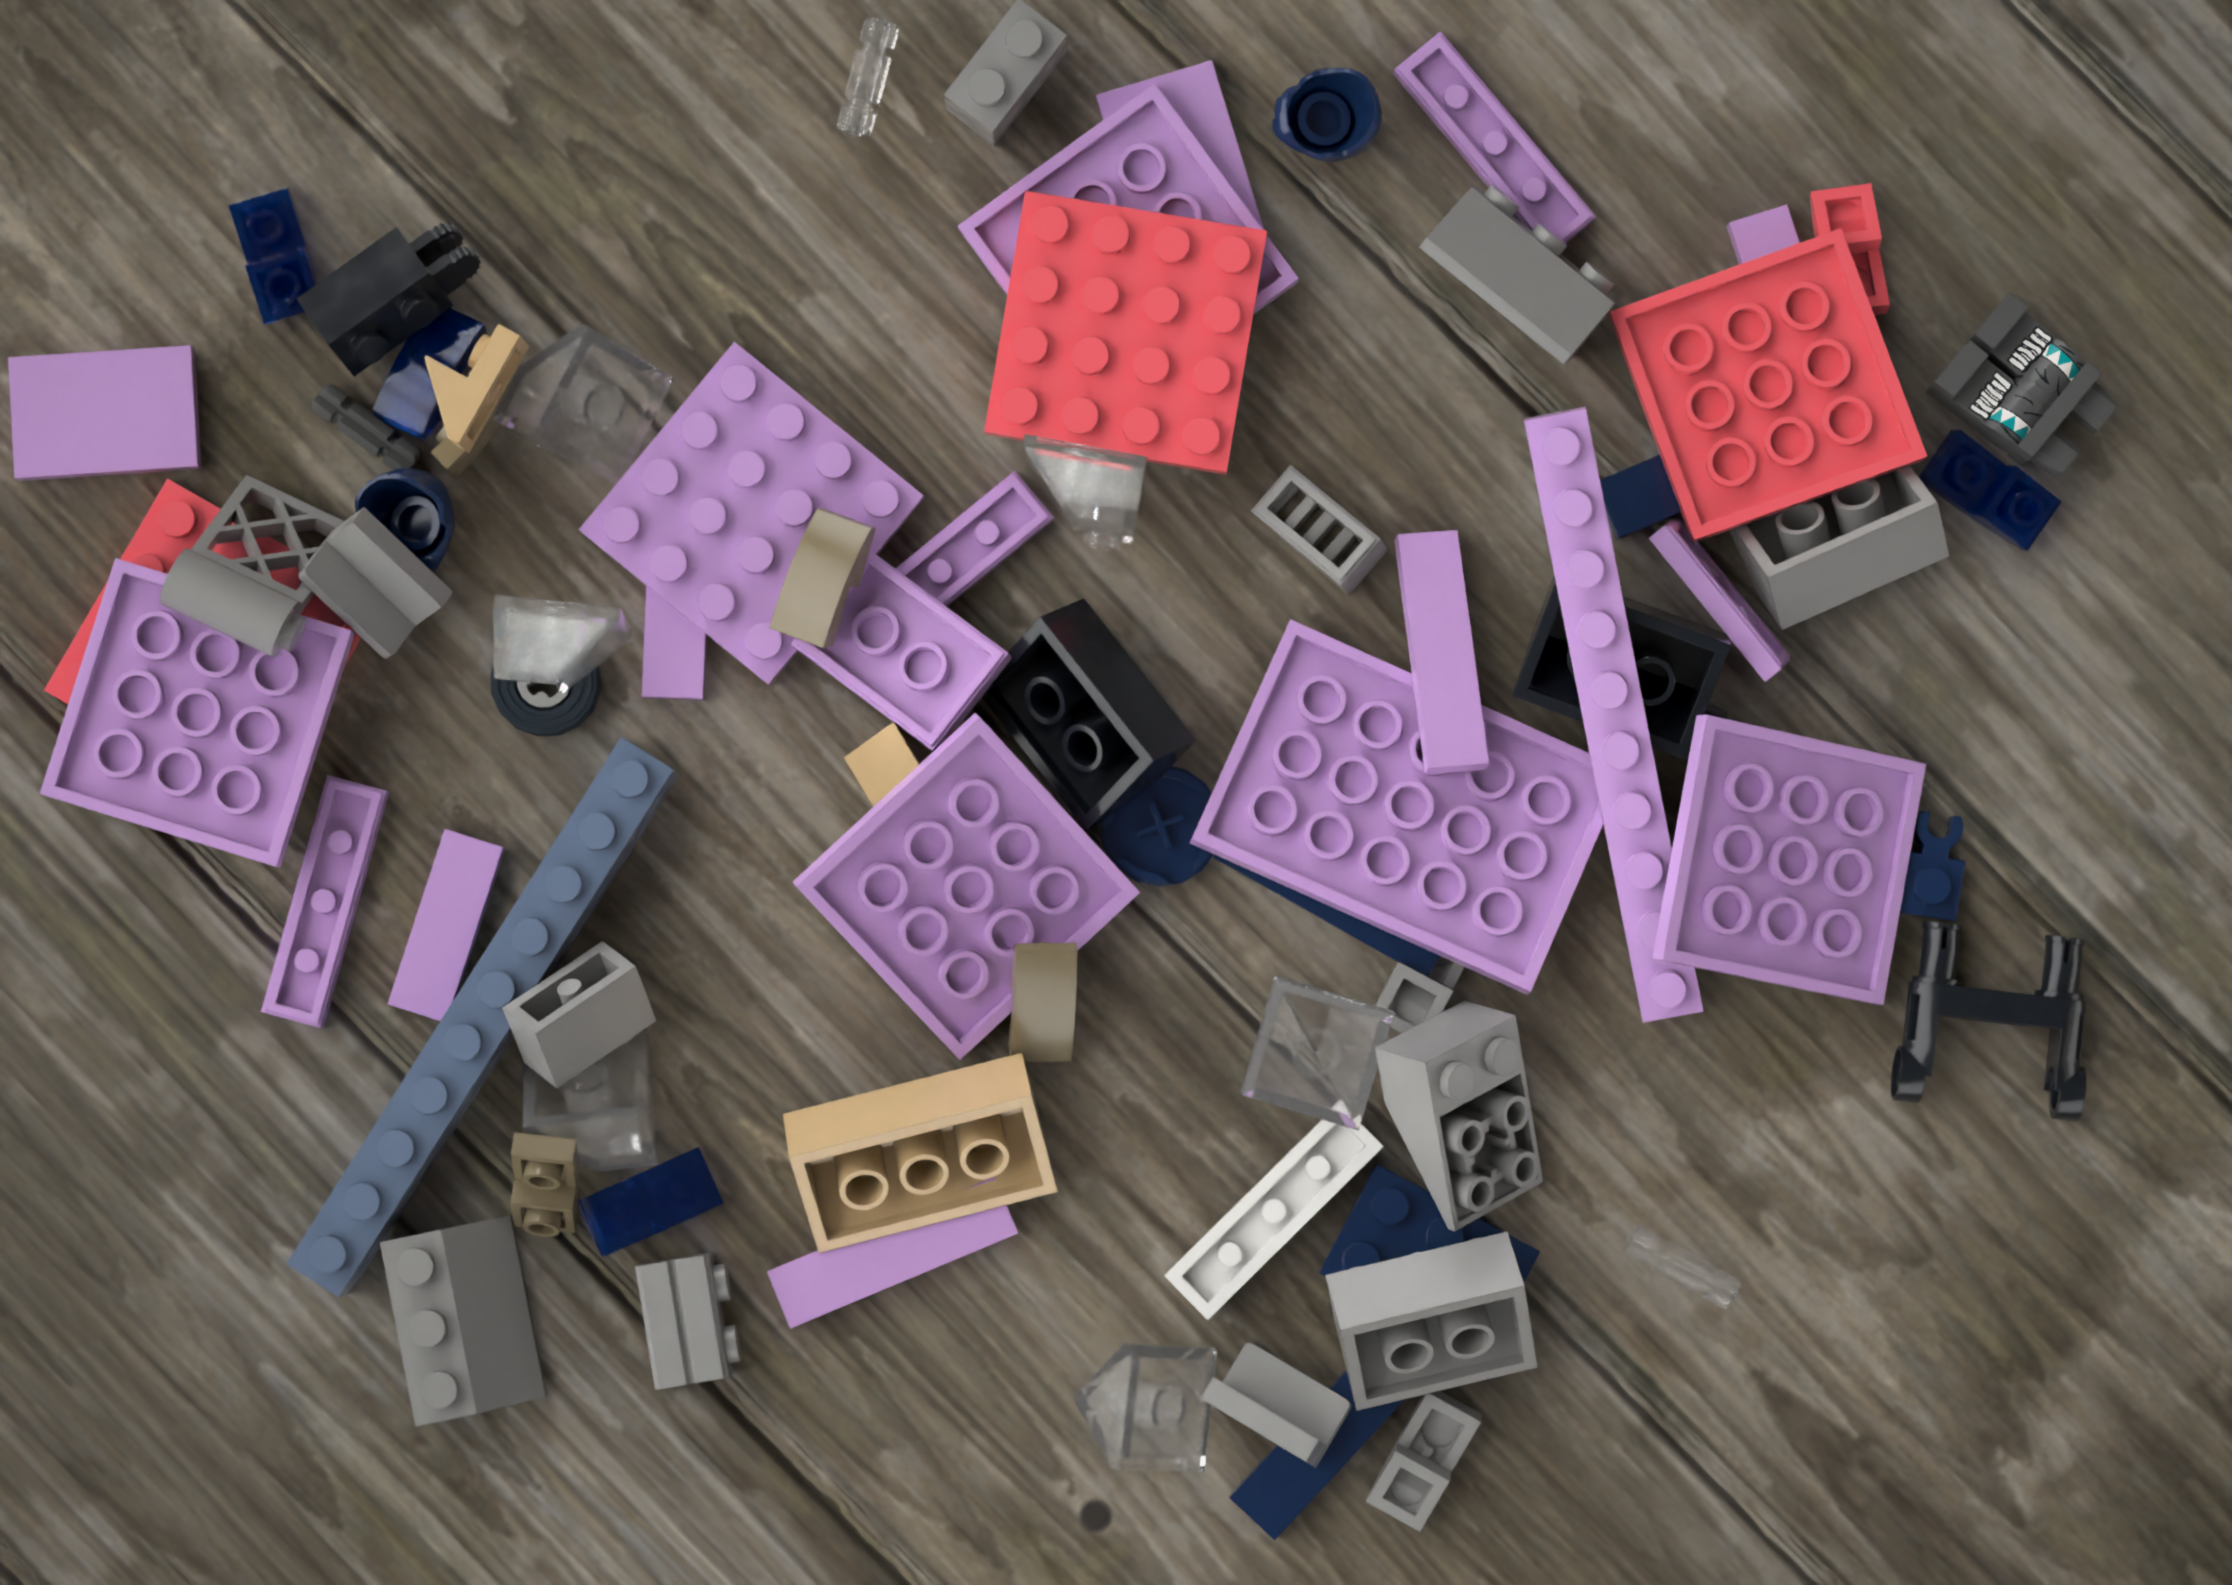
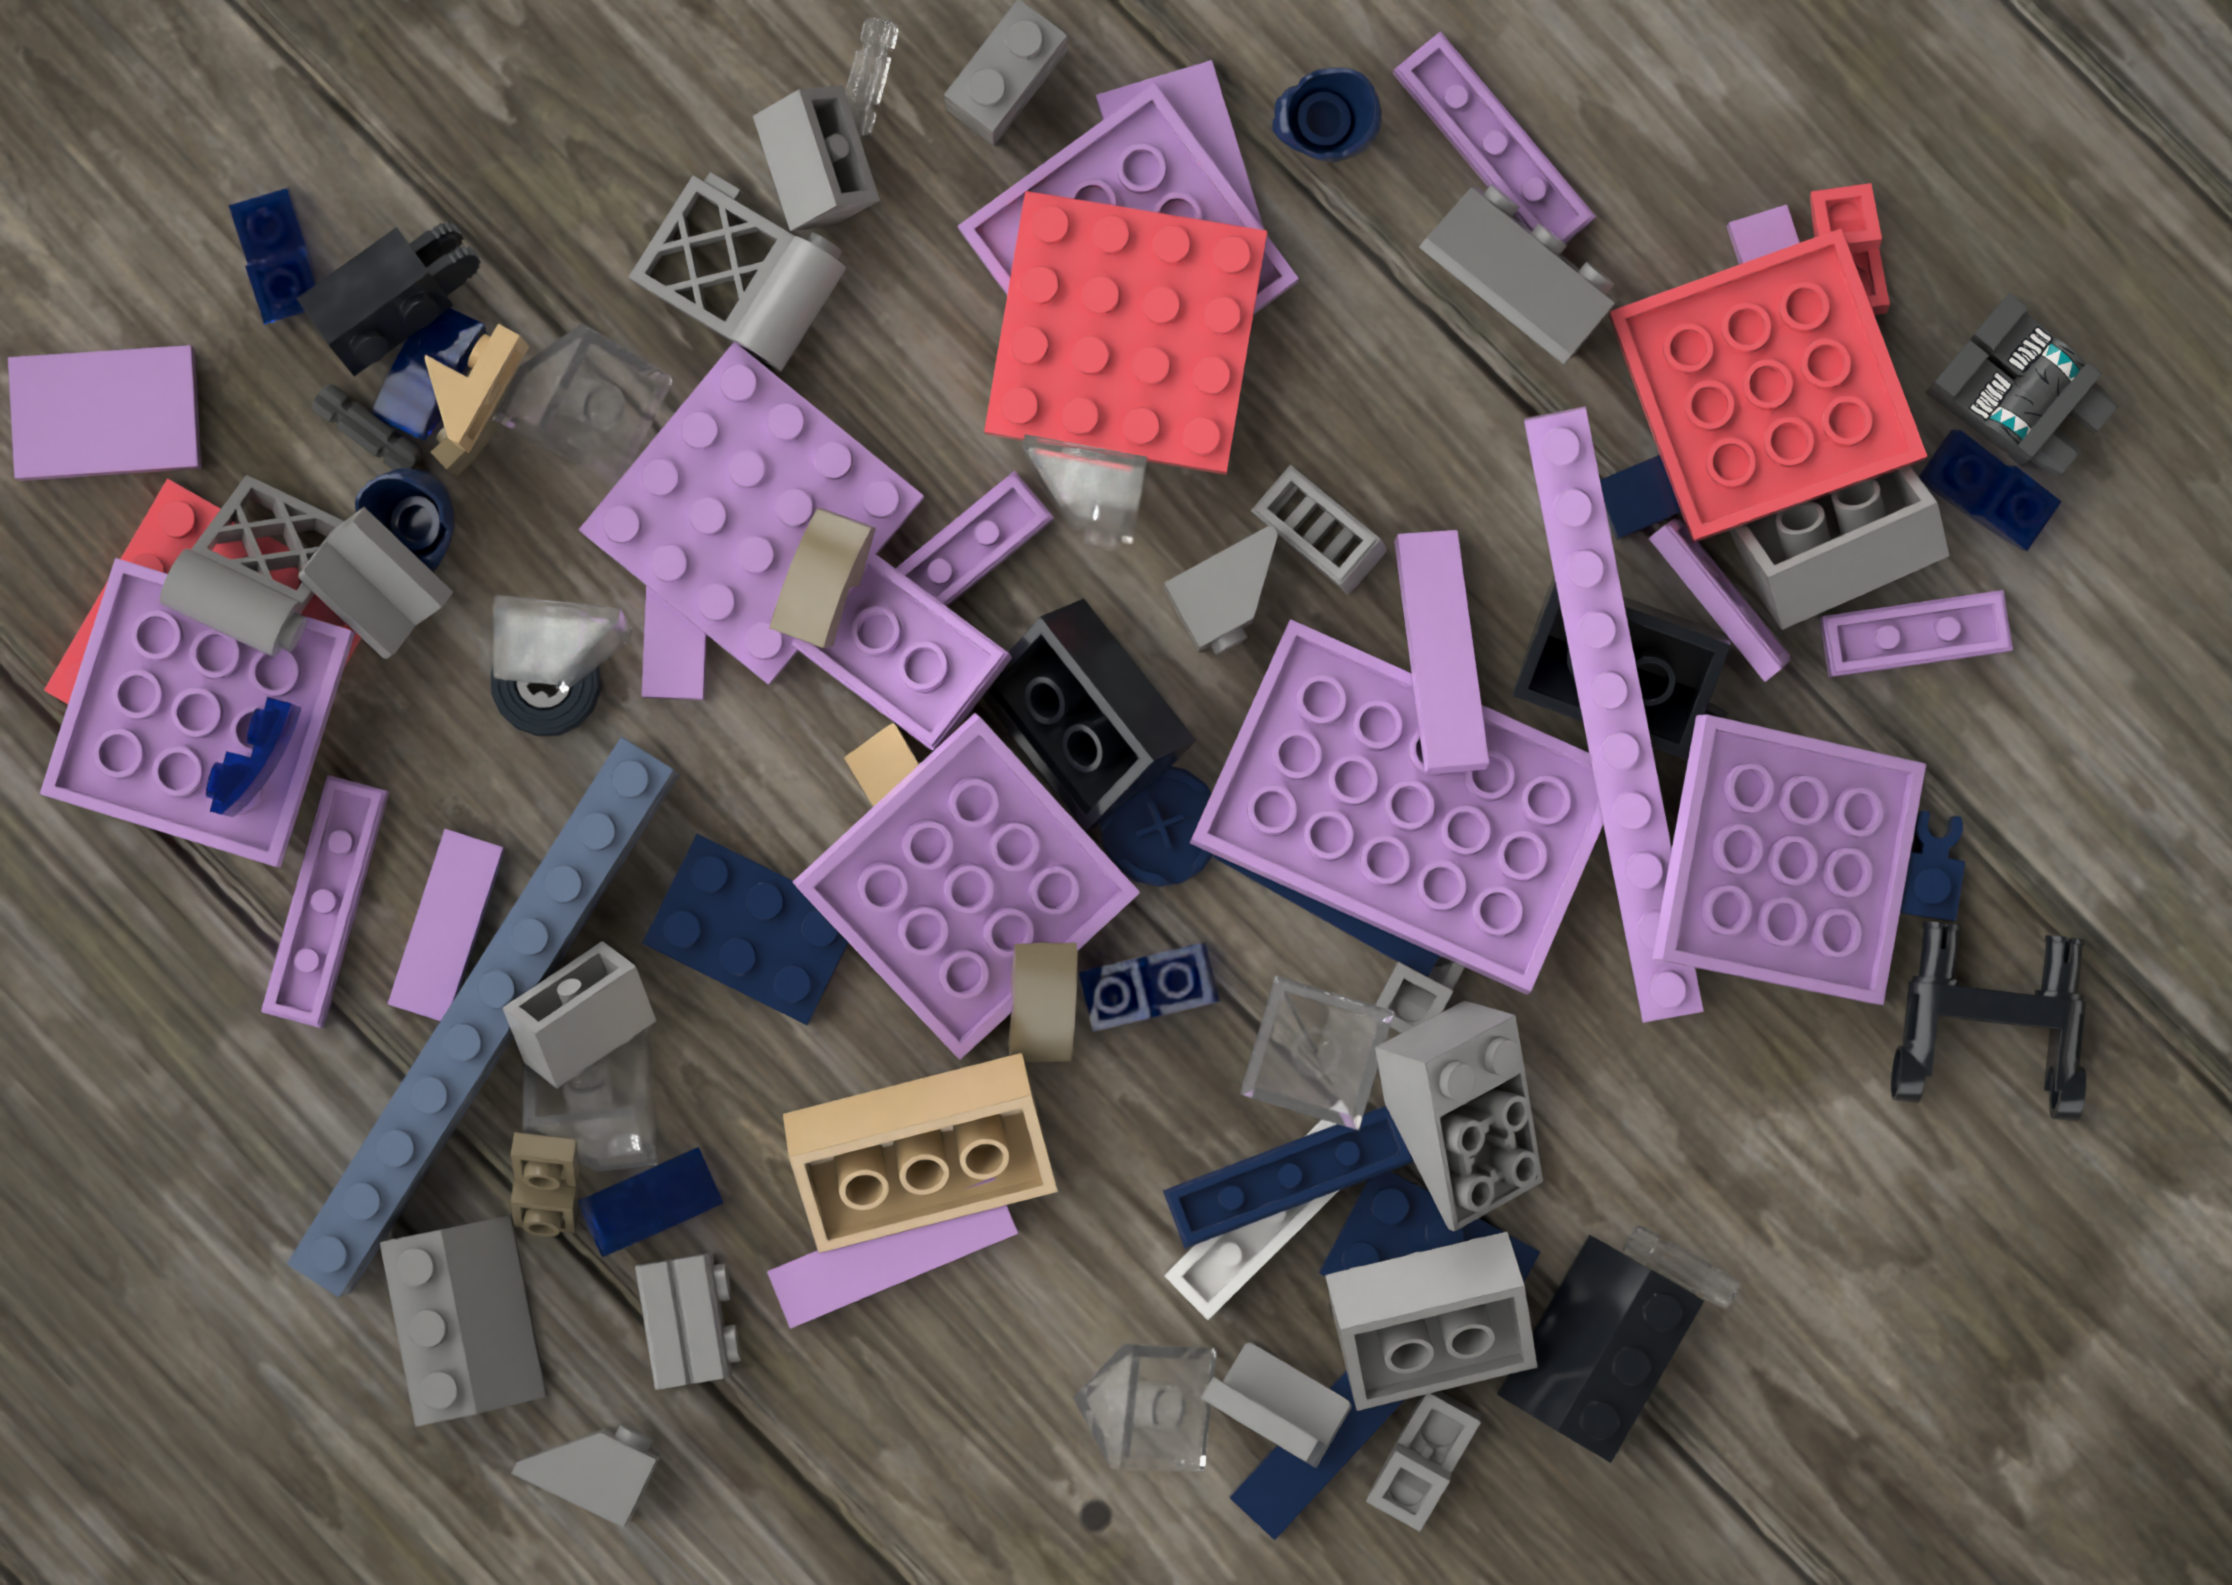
none -> clear blue slope [206,697,302,818]
none -> light grey slope [511,1424,662,1528]
none -> light grey piece [628,172,846,372]
none -> dark blue plate [642,834,849,1025]
none -> light grey brick [753,85,880,231]
none -> clear blue slope [1079,942,1220,1032]
none -> light grey slope [1163,524,1278,655]
none -> dark blue tile [1163,1106,1414,1249]
none -> black slope [1497,1235,1704,1463]
none -> lavender tile [1819,590,2013,678]

